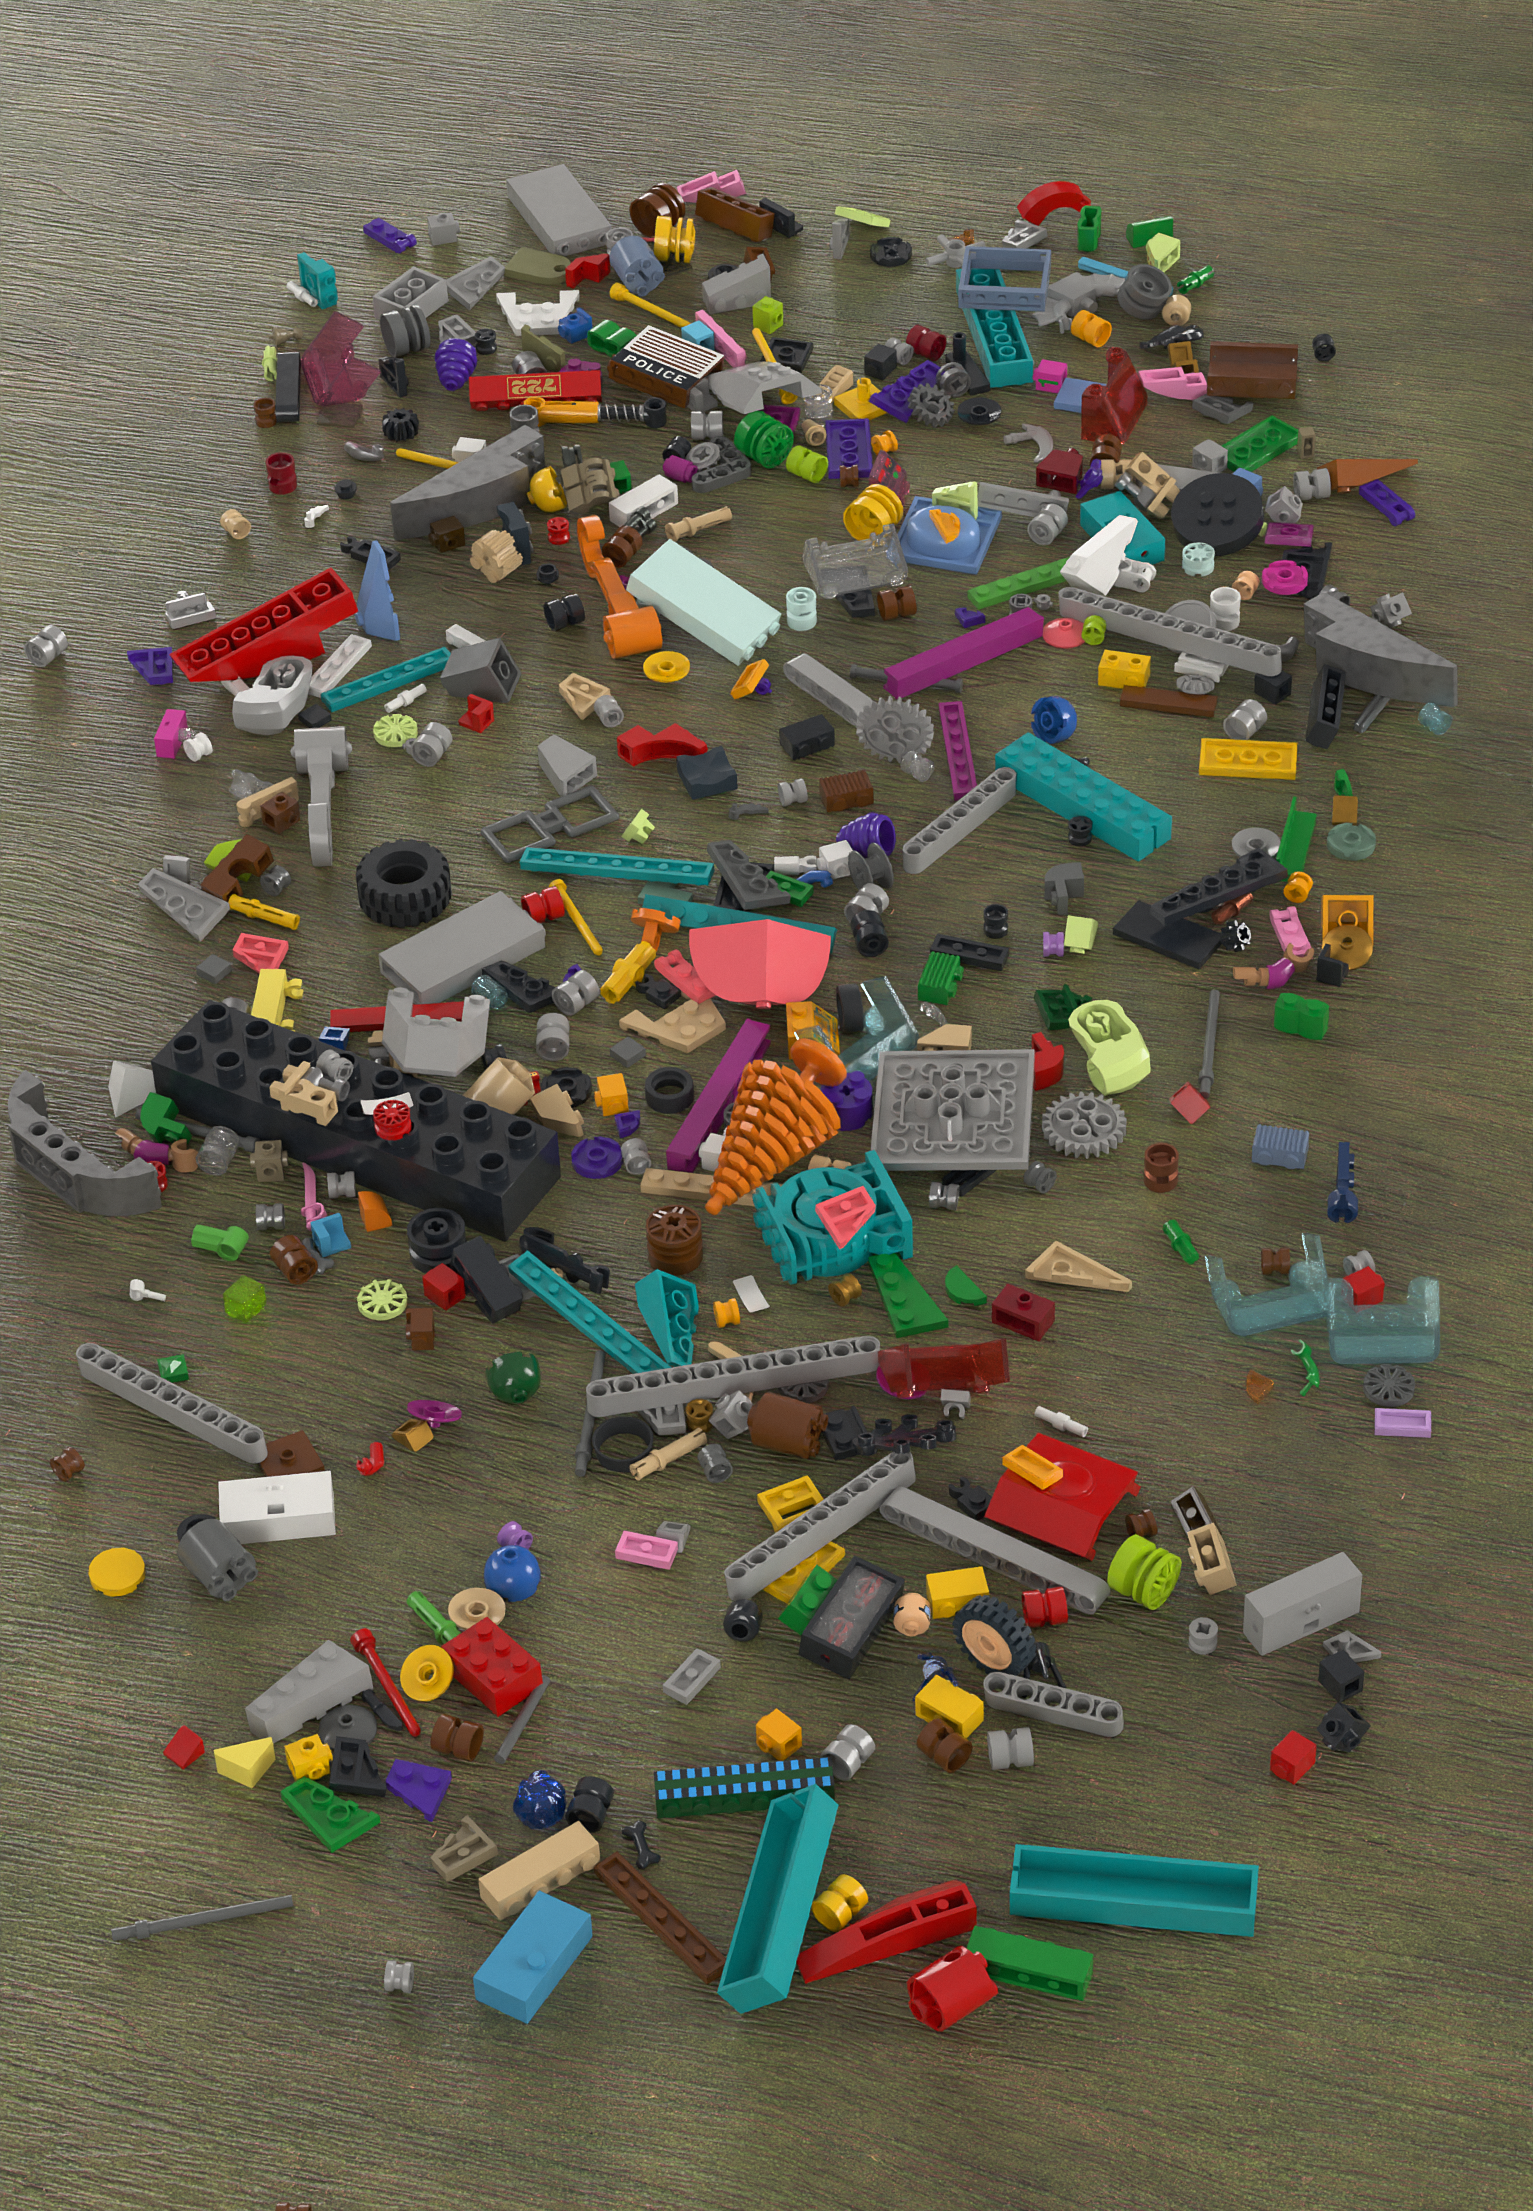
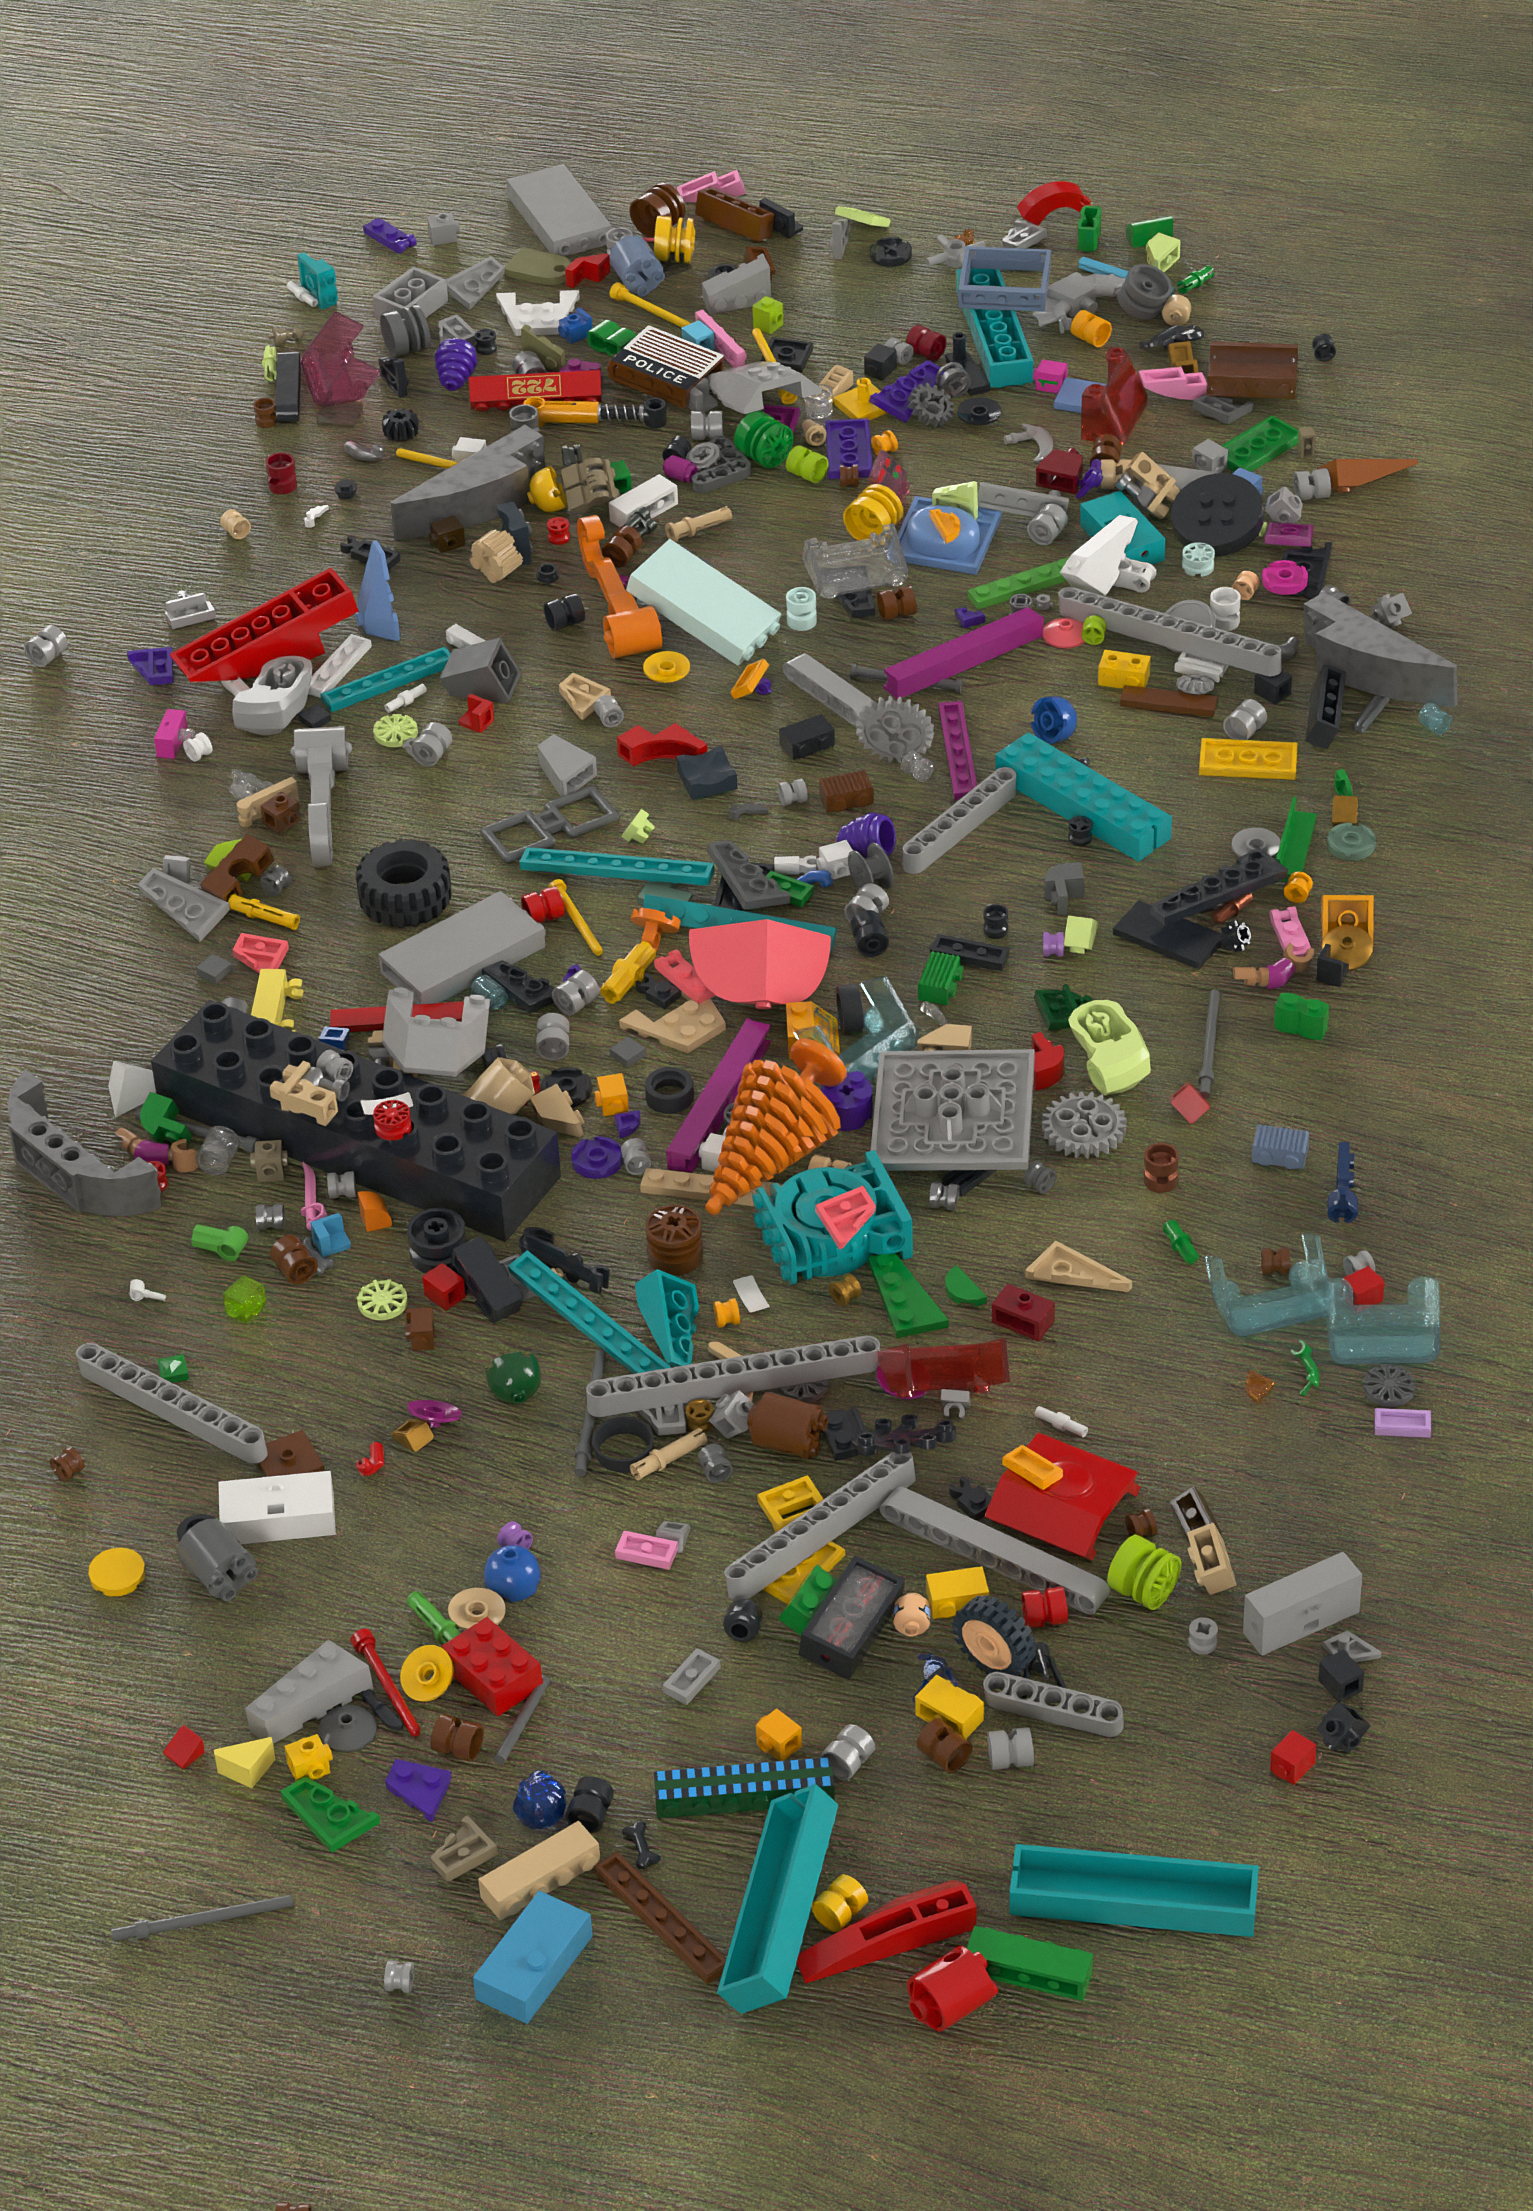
black wing [329,1736,387,1797] -> none
dark purple plate [1359,479,1415,526] -> none

